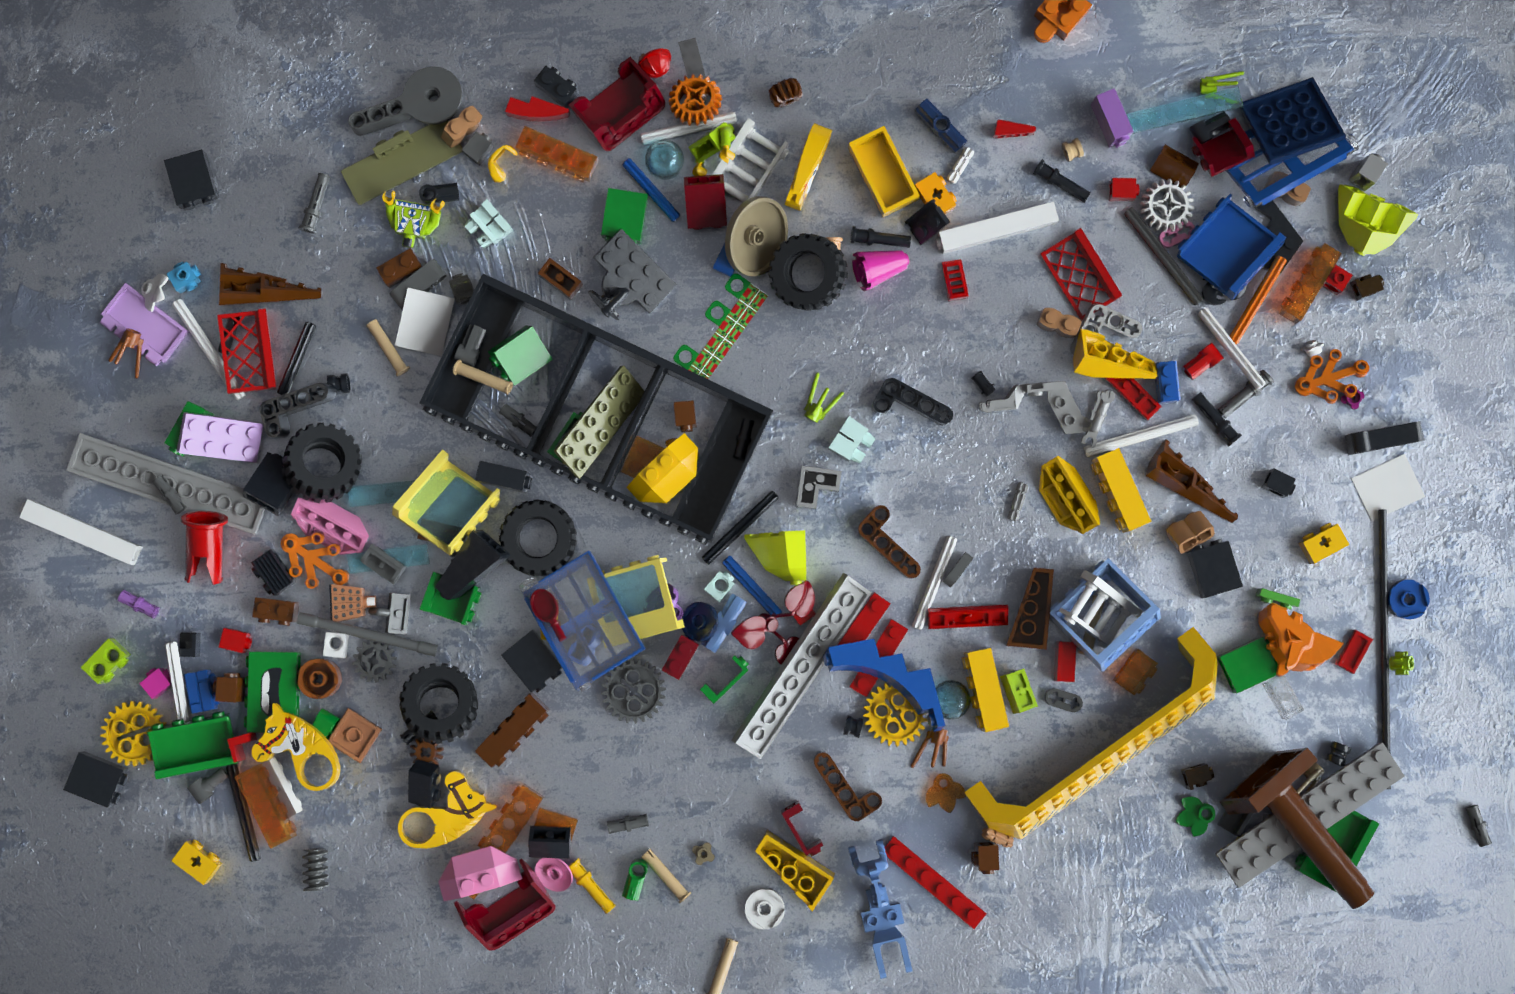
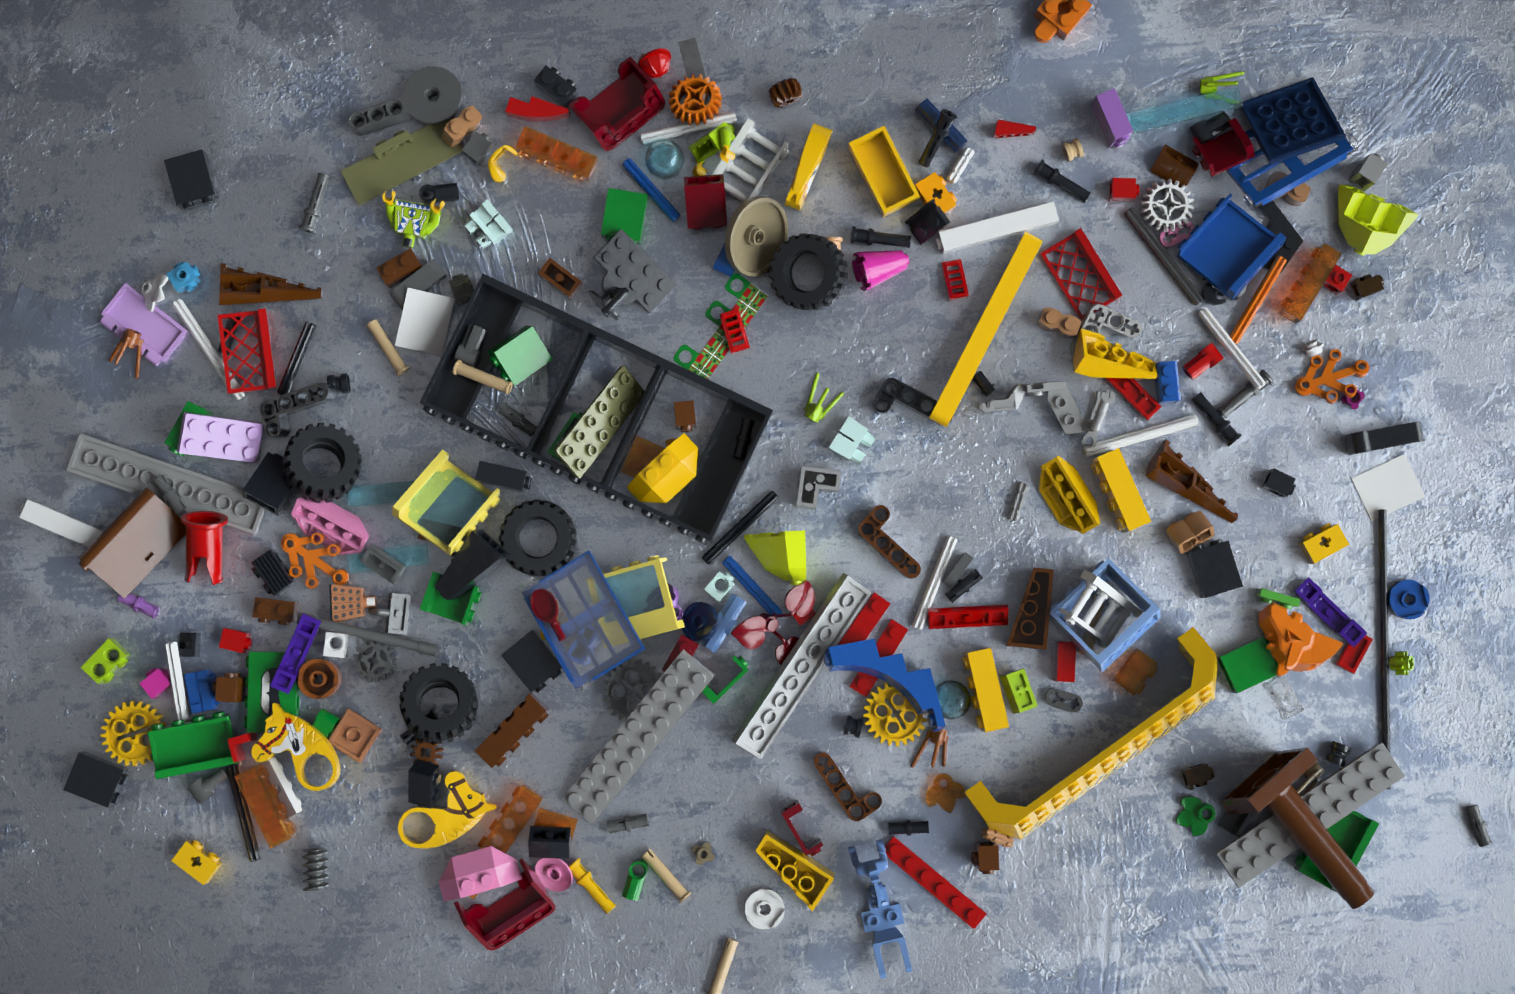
none -> door [78,487,186,599]
none -> dark purple slope [270,613,322,694]
none -> light grey plate [562,649,715,824]
none -> red slope [720,309,750,354]
none -> black pin [888,820,929,836]
none -> black pin [918,109,957,168]
none -> yellow beam [929,231,1043,428]
none -> black pin [945,569,983,604]
none -> dark purple slope [1294,577,1367,647]

